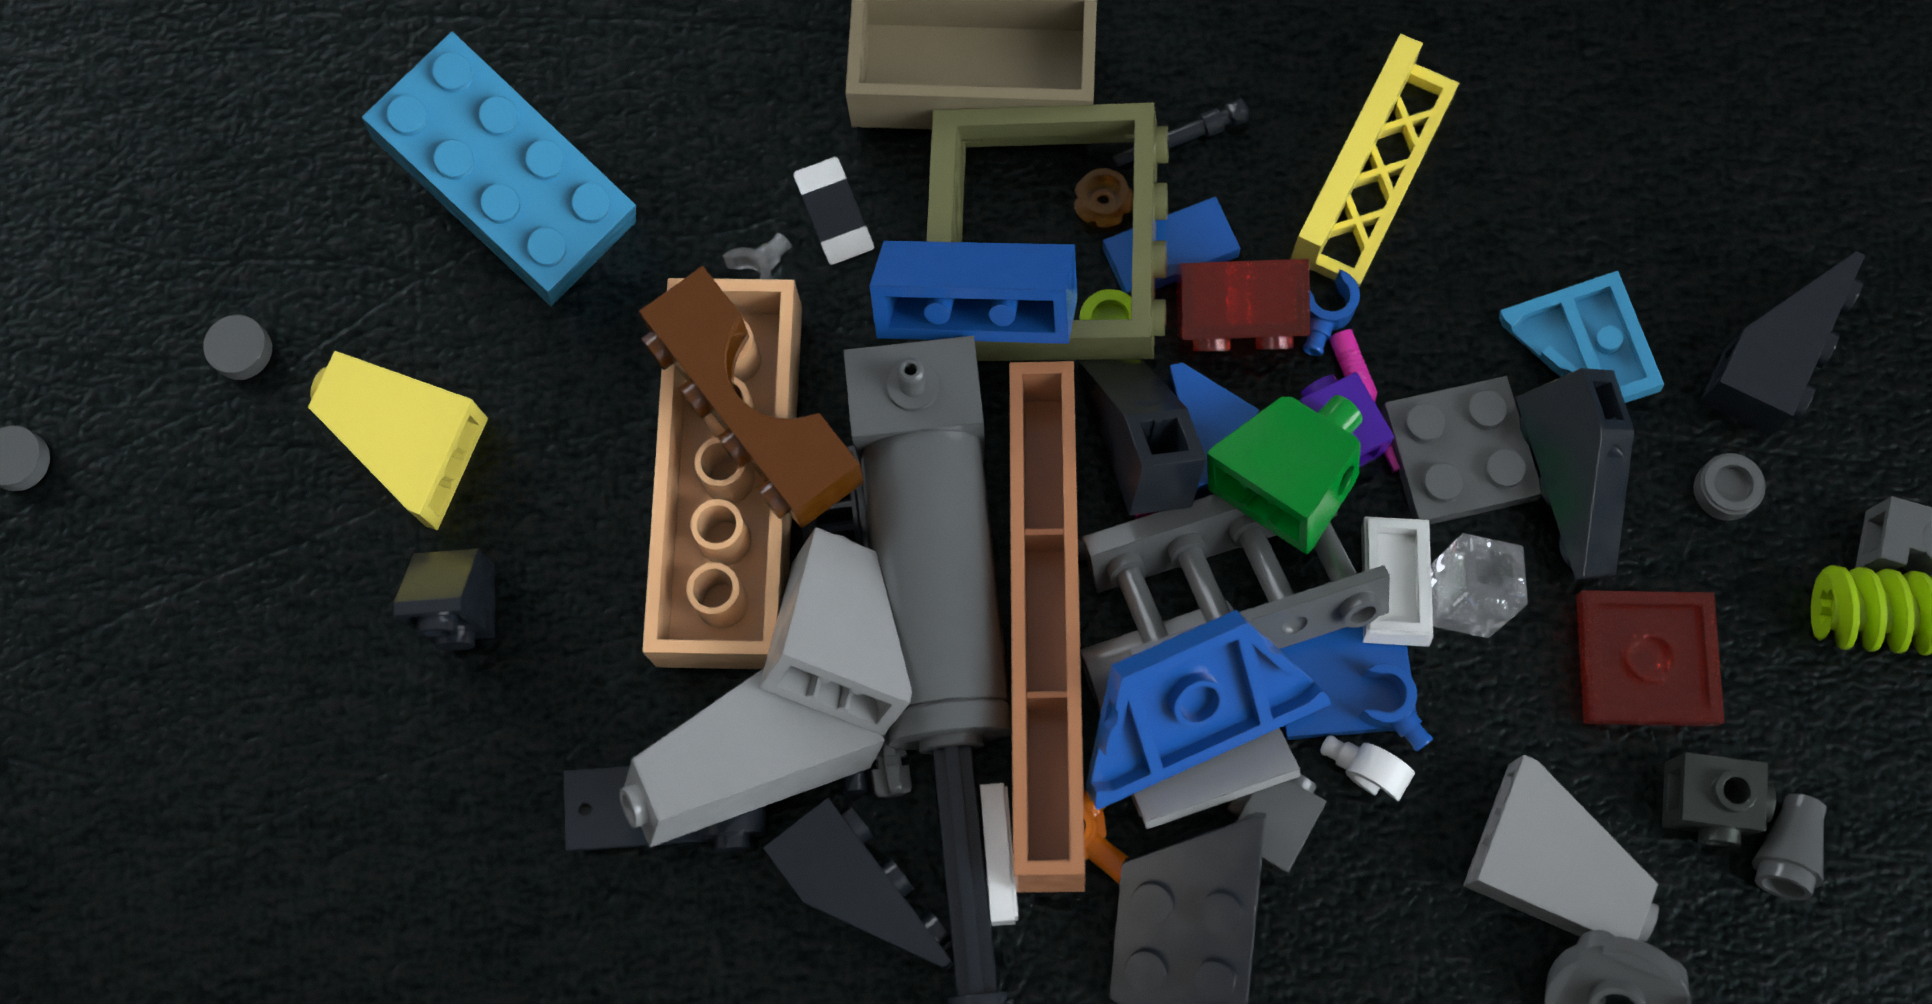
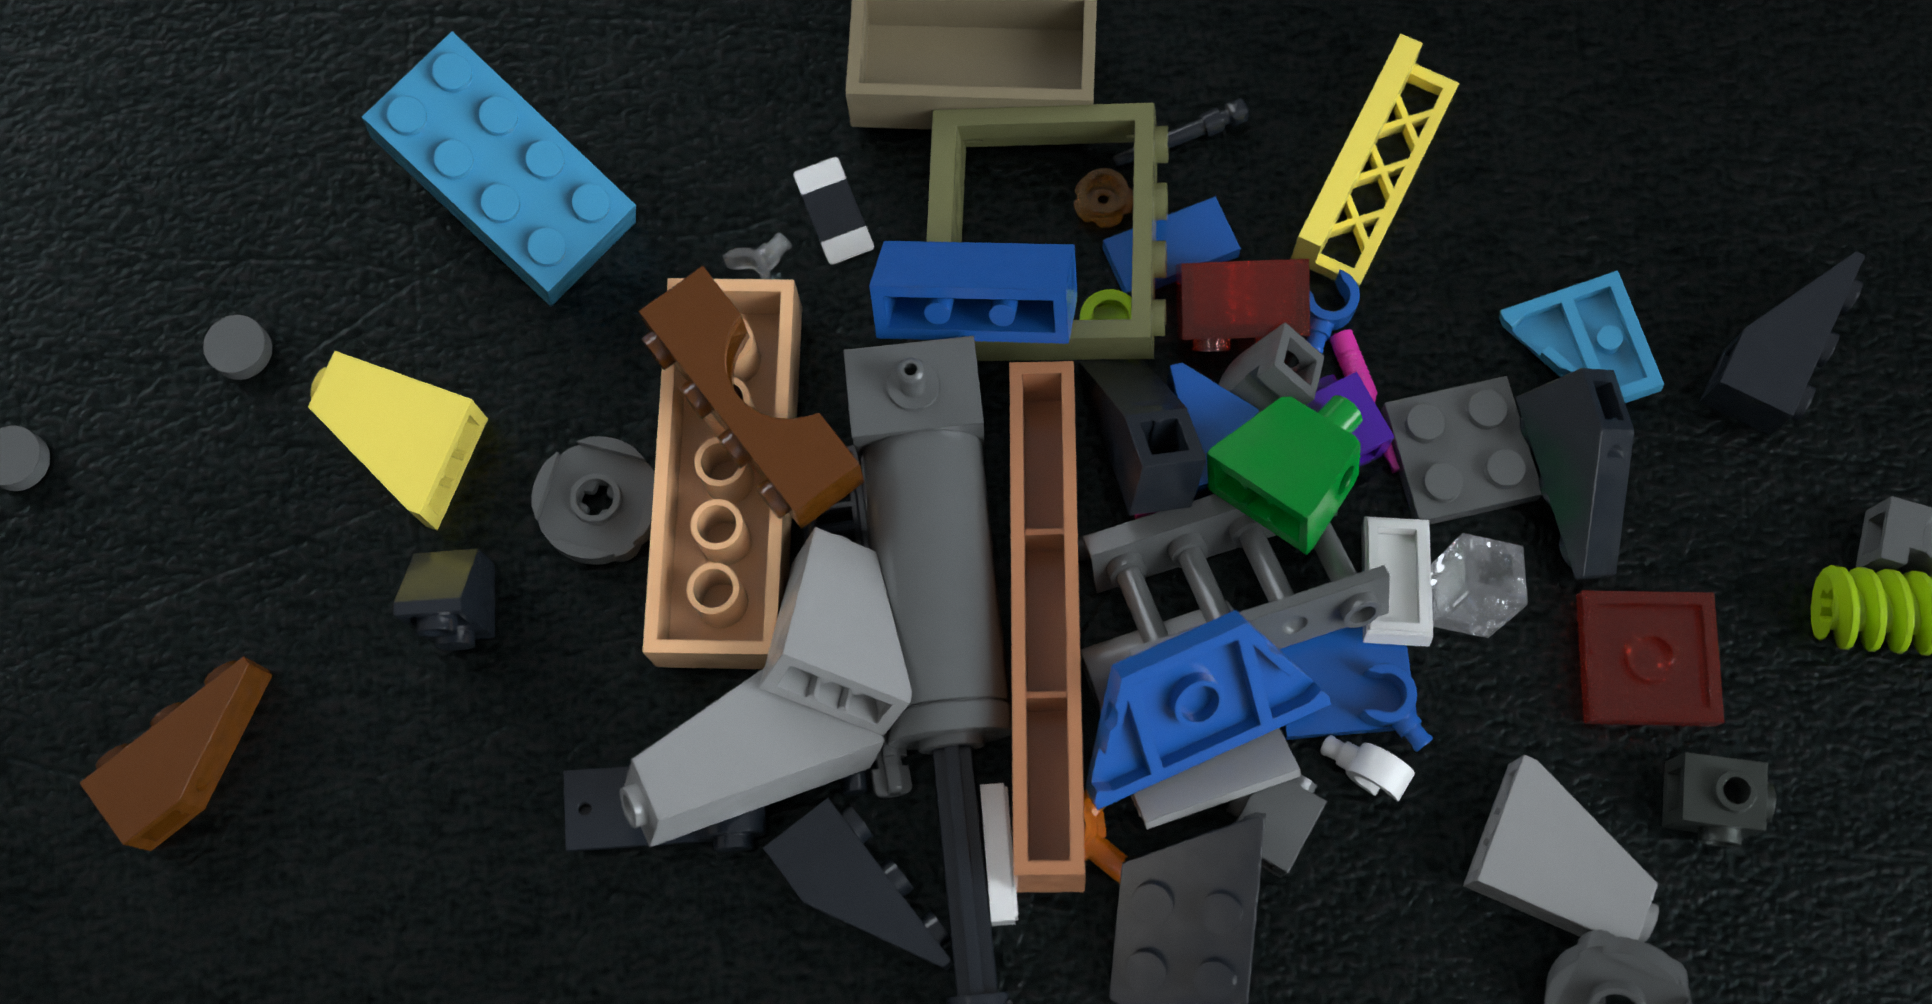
dark grey tile [1693,453,1765,521] -> none
dark grey cone [1752,794,1827,900] -> none
none -> reddish brown slope [80,656,272,851]
none -> dark grey plate [532,436,655,565]
none -> dark grey leg [1219,322,1325,413]

